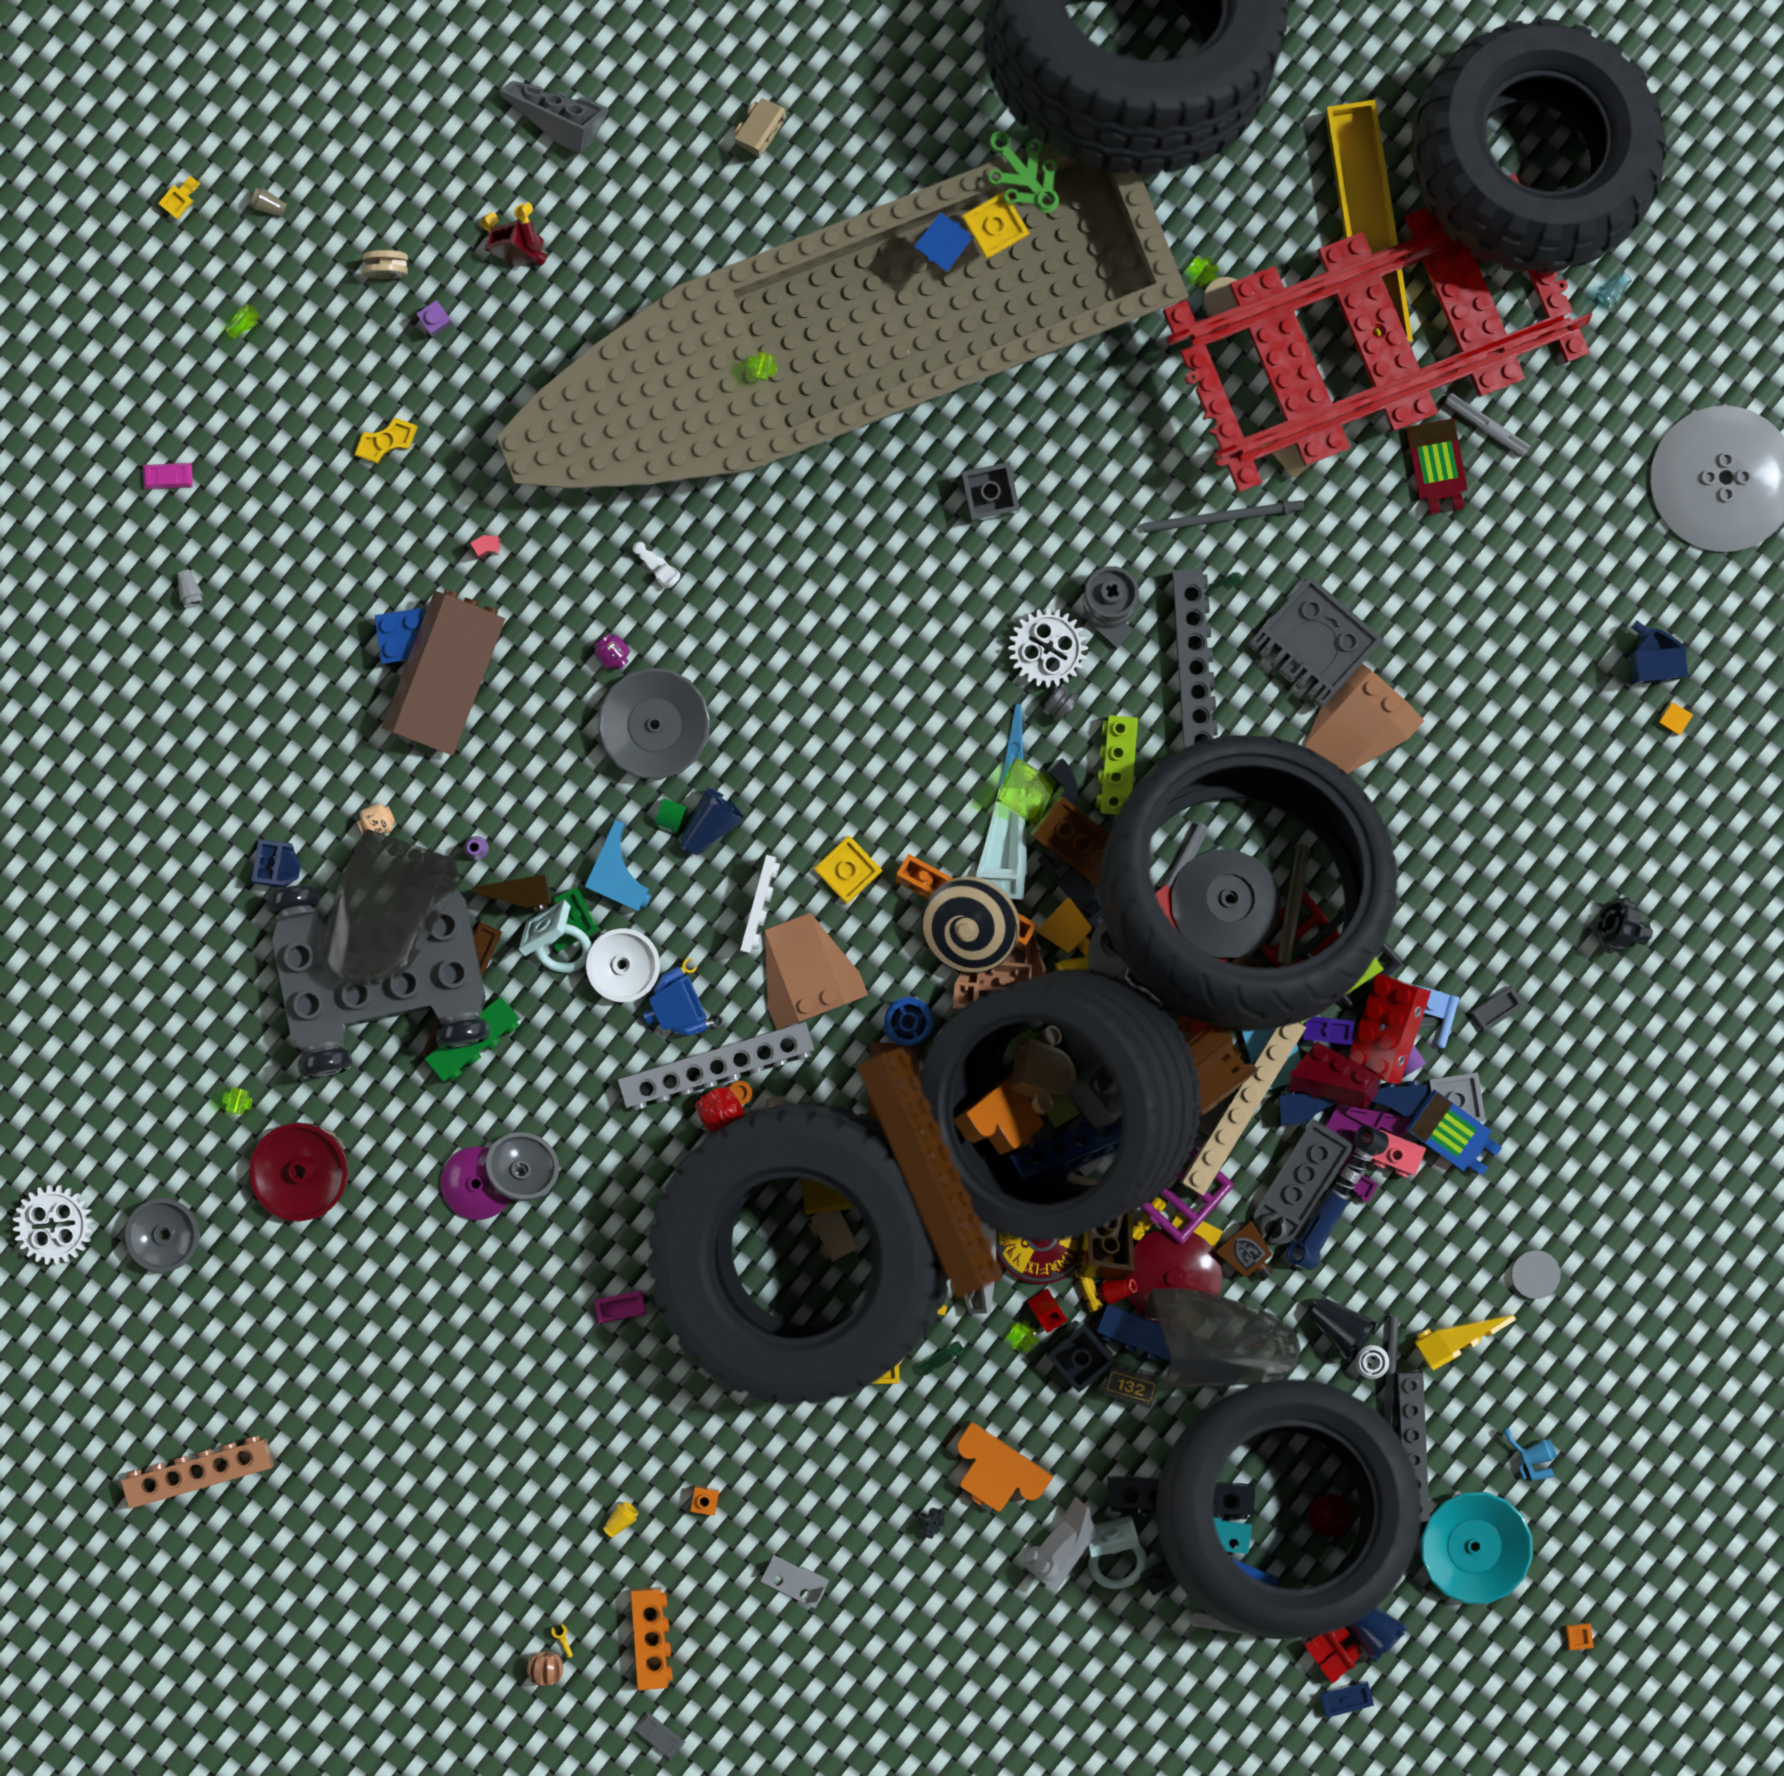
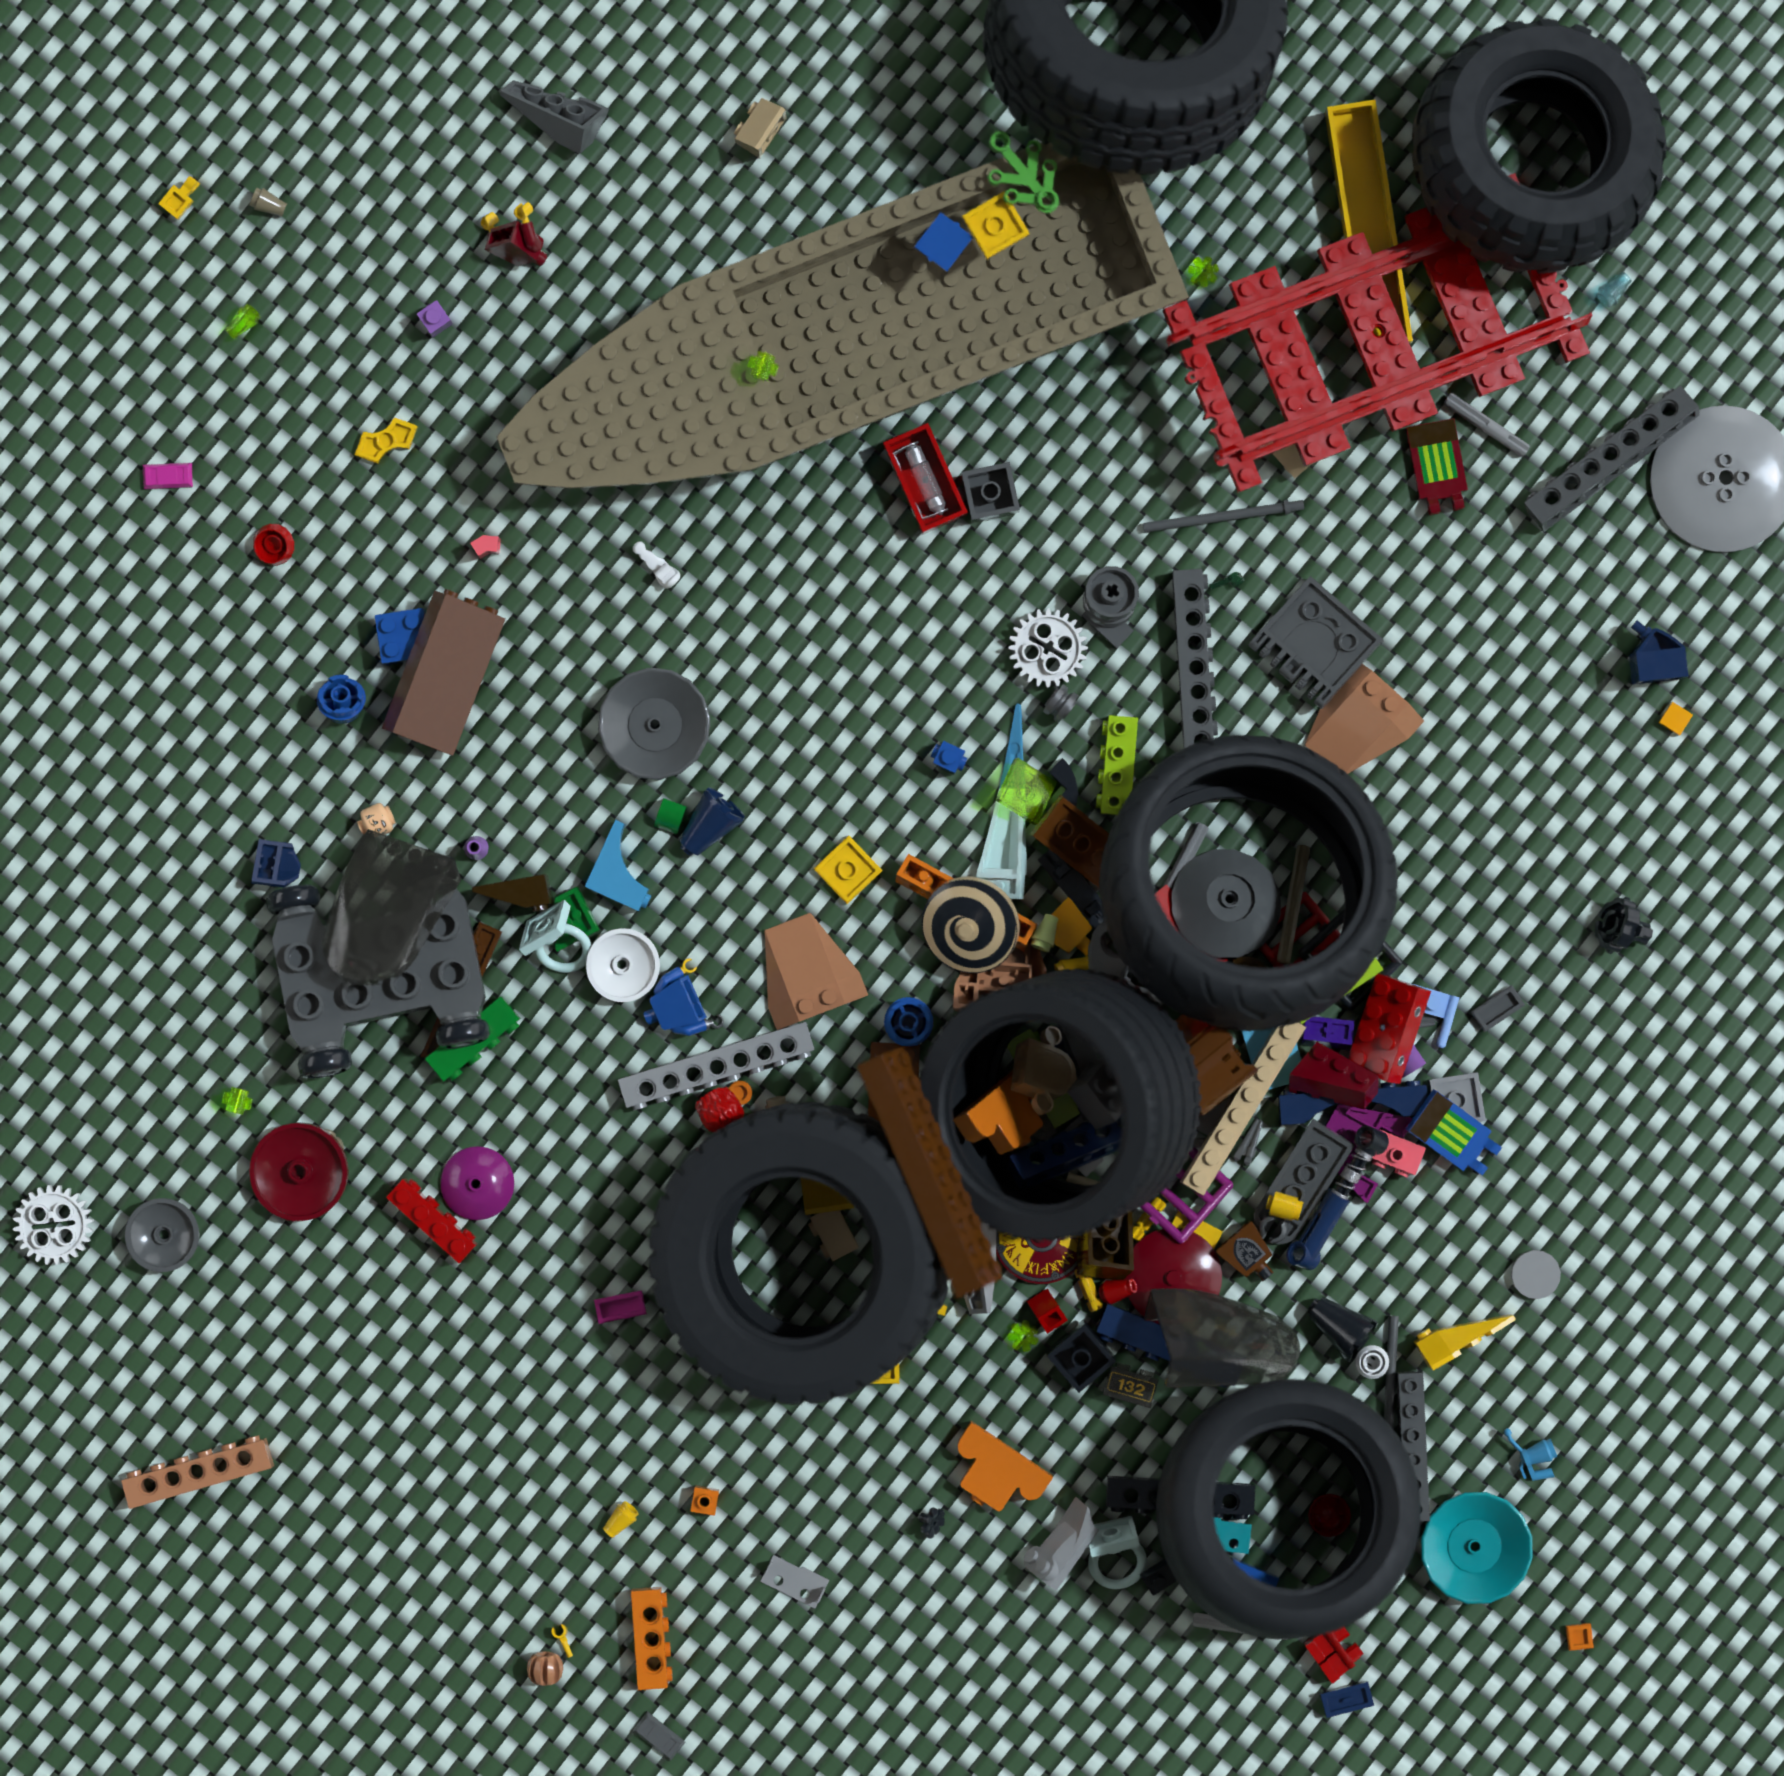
light grey cone [177,570,204,608] -> none
tan head [362,250,408,279] -> none
dark grey dish [485,1132,559,1201] -> none
magenta head [594,633,630,670] -> none
white plate [741,855,780,953] -> none
clear green axle [919,1341,964,1375] -> none
tan head [1202,277,1238,318] -> none
dark blue cone [1349,1607,1409,1663] -> none
none -> red hat [253,524,294,566]
none -> blue cone [317,675,366,724]
none -> red brick [386,1178,477,1263]
none -> red piece [883,423,968,535]
none -> blue brick [930,741,967,774]
none -> yellowish green cone [1031,914,1059,952]
none -> dark grey piece [1234,1119,1263,1166]
none -> yellow brick [1266,1191,1303,1221]
none -> dark grey brick [1524,385,1700,532]

